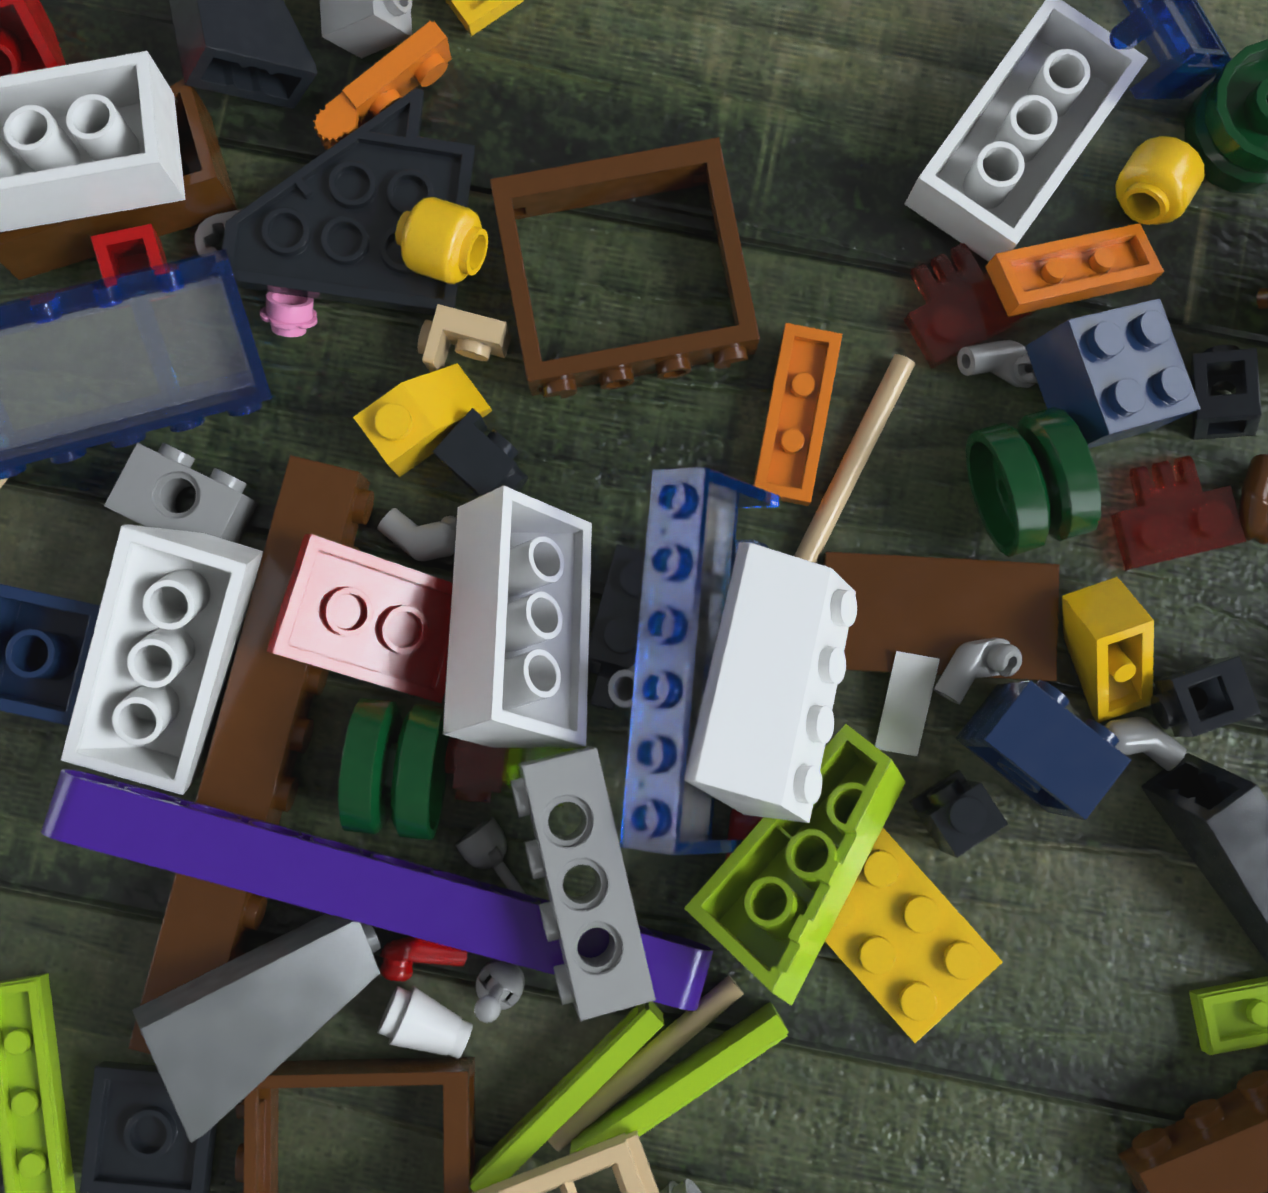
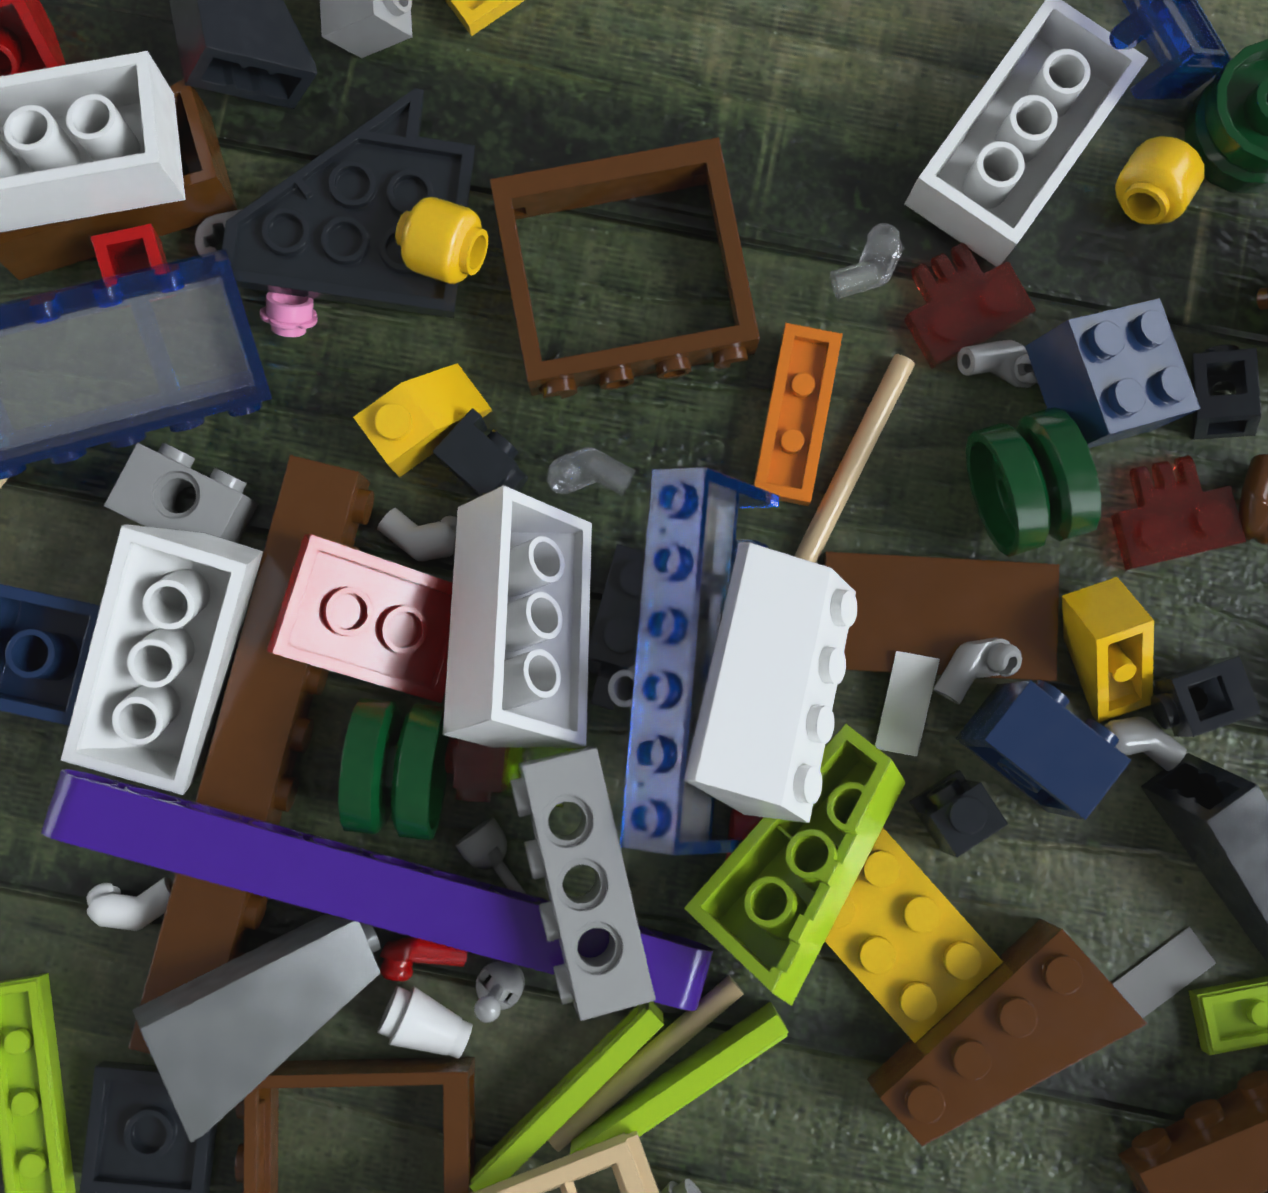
orange hinge [313,21,452,150] -> none
tan bracket [417,304,511,372] -> none
orange plate [985,223,1164,317] -> none
none -> white arm [86,877,173,931]
none -> clear arm [547,447,636,496]
none -> clear arm [830,223,903,299]
none -> reddish brown wedge [867,919,1148,1146]
none -> light grey sticker [1112,927,1216,1018]

